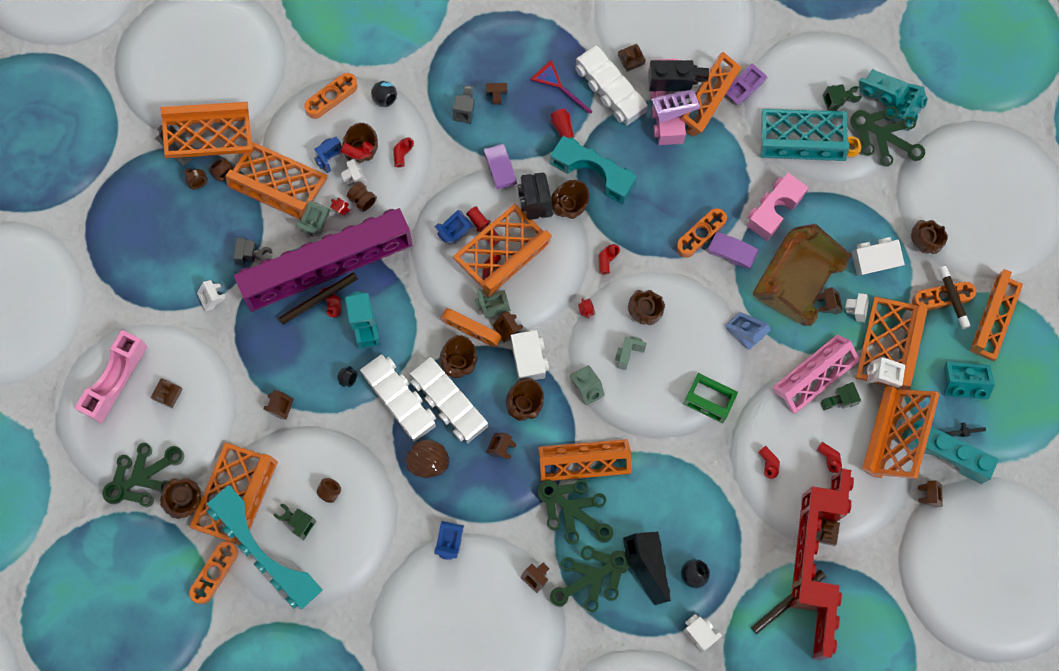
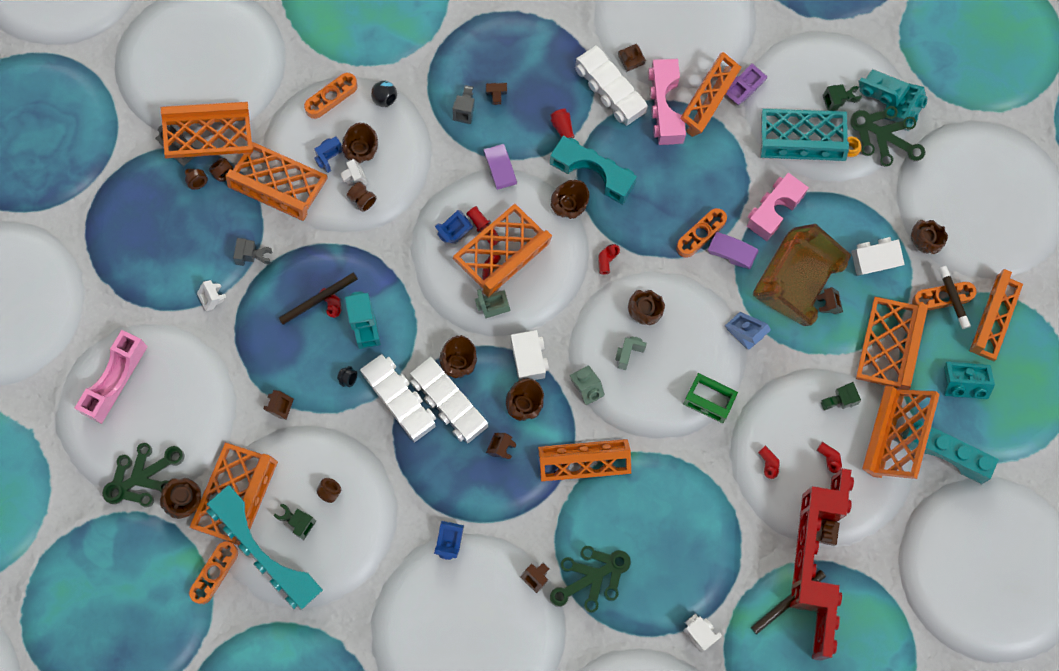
reddish brown tile [150,378,183,408] -> none
magenta brick [234,208,413,312] -> none
sand green bracket [296,201,331,236] -> none
red plate [330,197,351,216] -> none
red arm [340,142,373,160] -> none
red arm [393,137,414,168] -> none
reddish brown hair [405,440,450,478] -> none
orange beam [440,308,502,347] -> none
reddish brown tile [493,311,523,343] -> none
black brick [517,172,553,220] -> none
piece [530,59,592,114] -> none
dark green plant [537,480,613,545] -> none
red plate [578,298,595,319] -> none
black slope [623,532,671,605] -> none
black hinge [648,60,709,91] -> none
lavender slope [652,90,700,123] -> none
black piece [681,559,710,589] -> none
bright pink fence [772,335,860,414] -> none
white tile [845,293,869,323] -> none
white bracket [867,357,905,388] -> none
reddish brown tile [918,480,943,507] -> none
black piece [946,422,986,437] -> none

